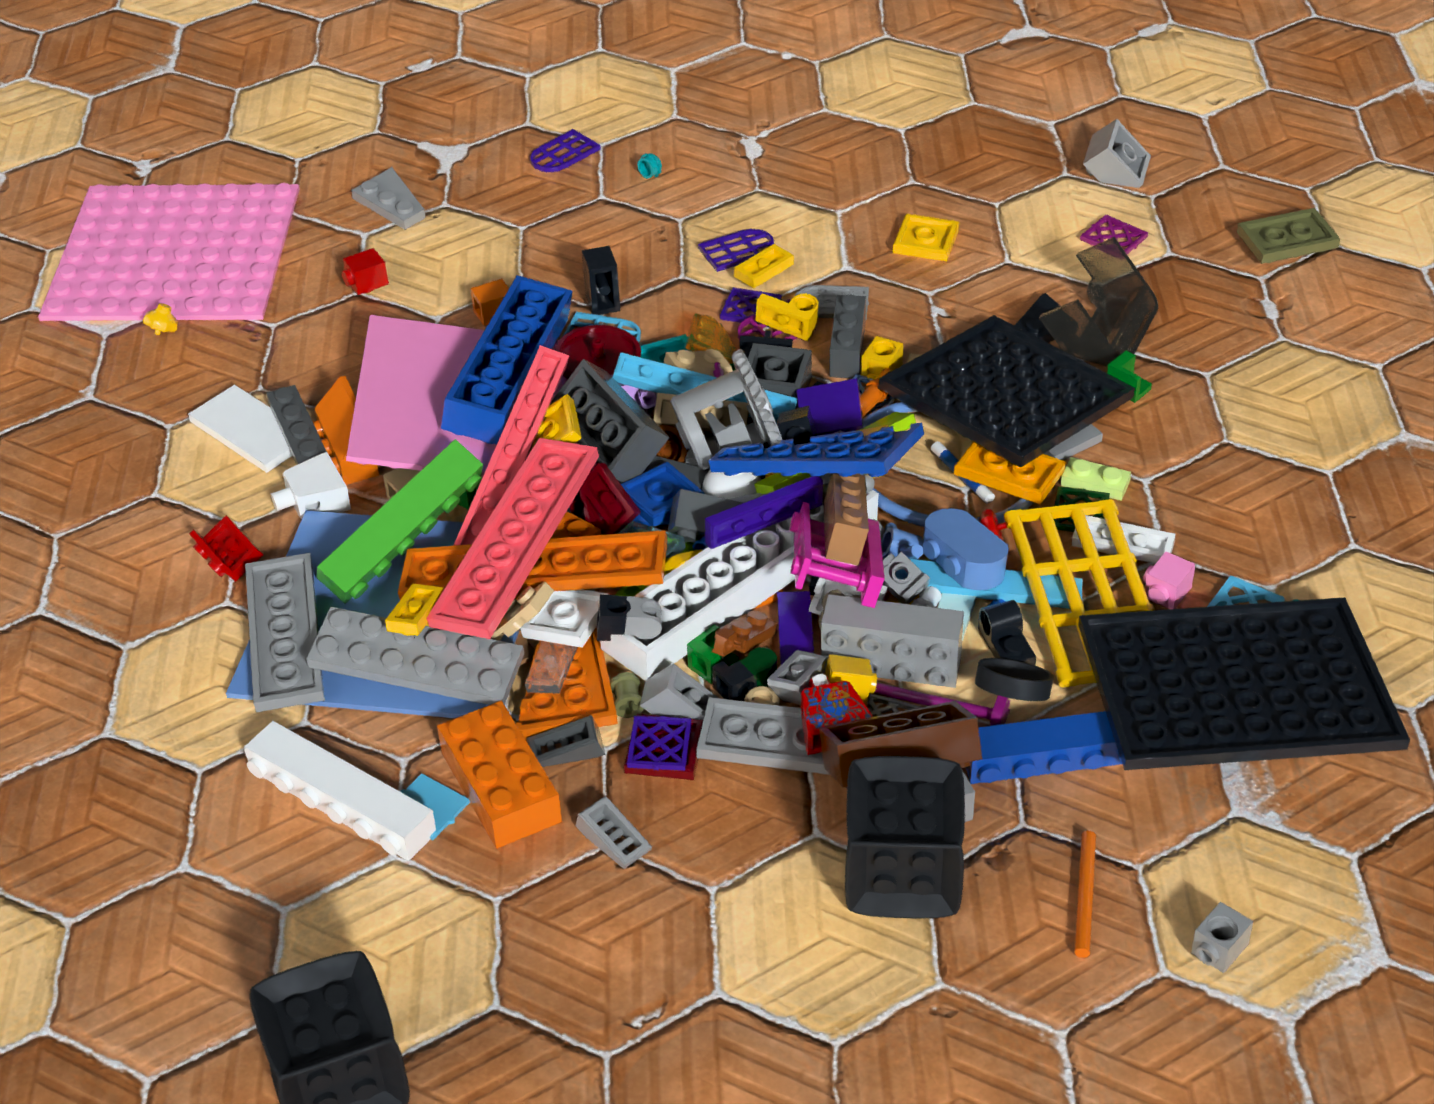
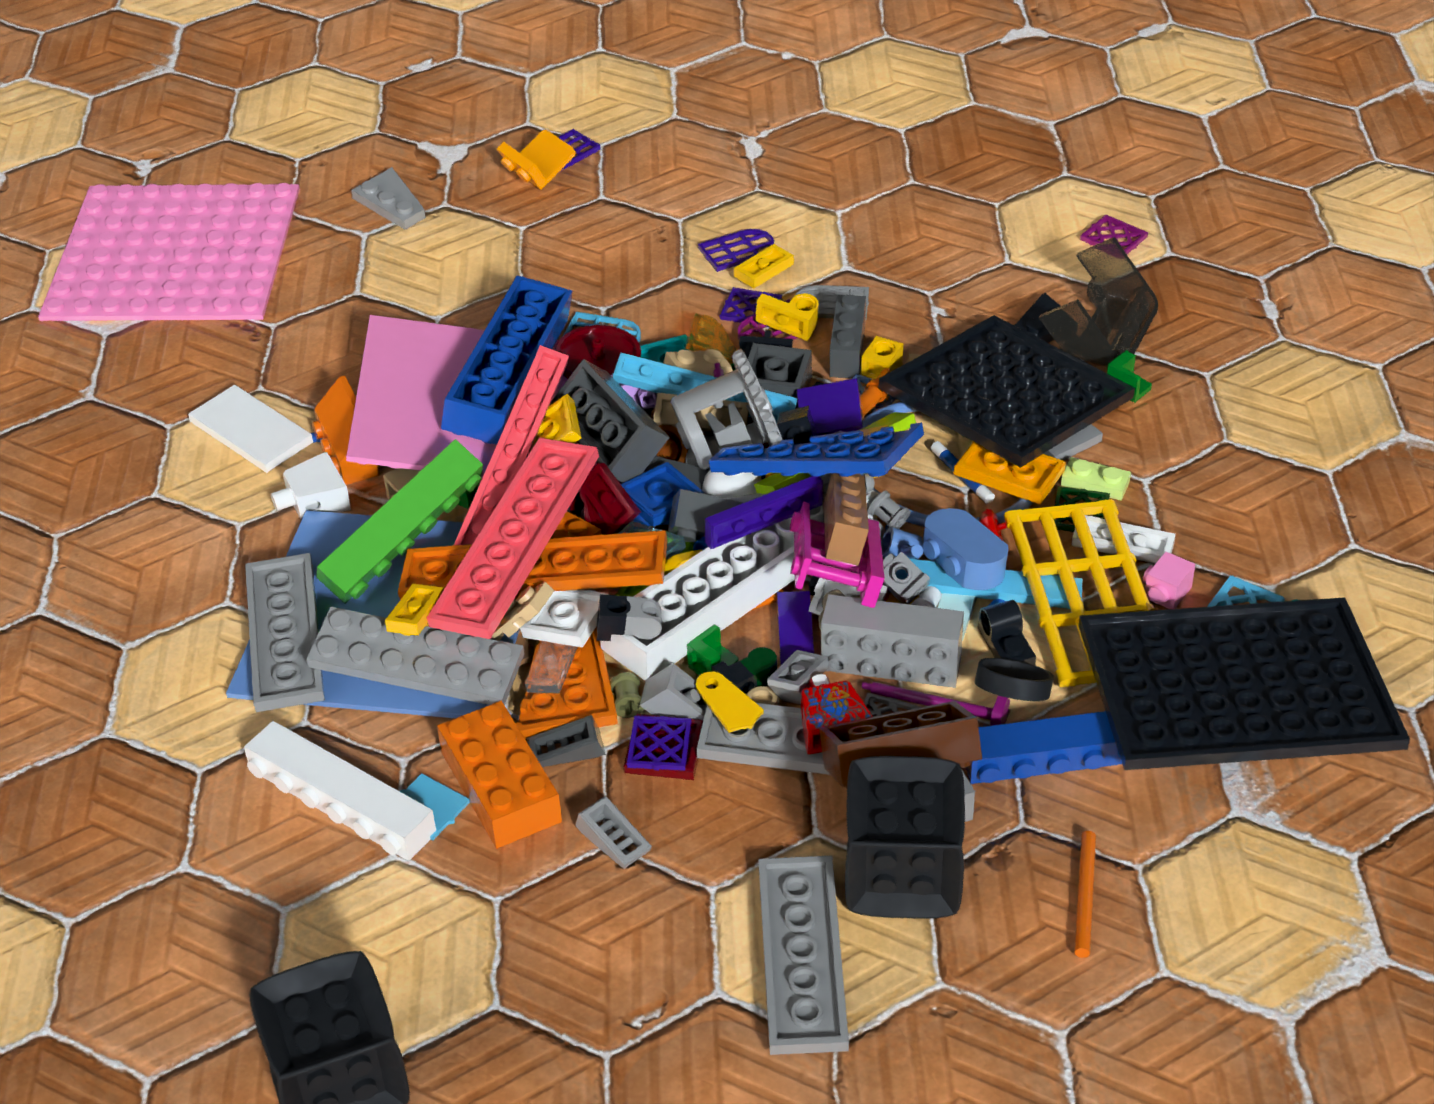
yellow piece [143,303,178,335] -> none
red bracket [189,515,263,582] -> none
dark grey plate [266,385,326,465] -> none
red brick [342,248,389,295] -> none
orange brick [470,278,509,326] -> none
black brick [582,245,621,315] -> none
teal plate [637,153,662,179] -> none
dark orange hinge [712,611,778,657] -> none
yellow brick [825,654,877,706] -> none
yellow tile [893,214,960,261] -> none
light grey slope [1083,119,1151,188] -> none
light grey brick [1191,902,1253,973] -> none
olive plate [1237,208,1340,264] -> none
none -> light orange bracket [497,130,576,190]
none -> yellow piece [696,671,764,733]
none -> light grey plate [758,855,849,1055]
none -> light grey bush [867,490,911,529]

